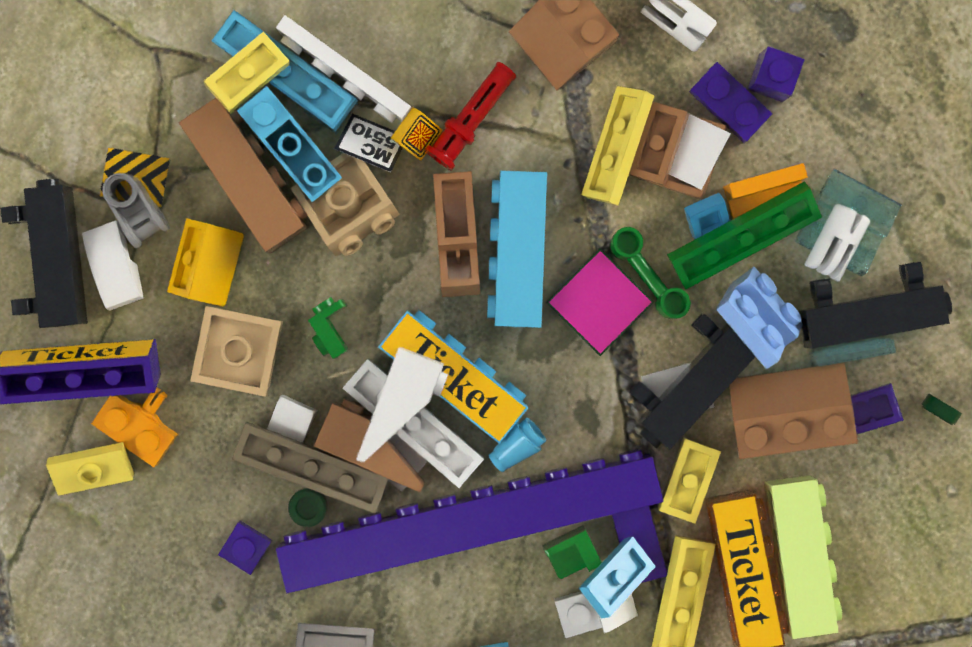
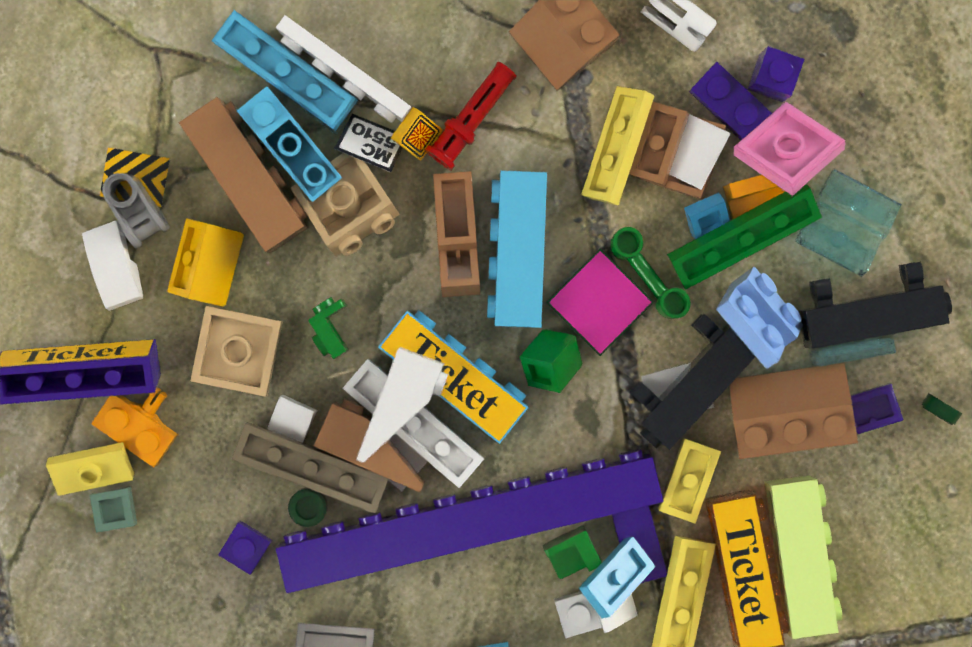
black brick [0,179,88,328] -> none
light yellow plate [204,32,290,114] -> none
medium azure cone [488,418,546,472] -> none
white arm [804,204,870,282] -> none
none -> sand green plate [90,487,137,533]
none -> green panel [520,329,582,393]
none -> bright pink tile [734,102,845,196]

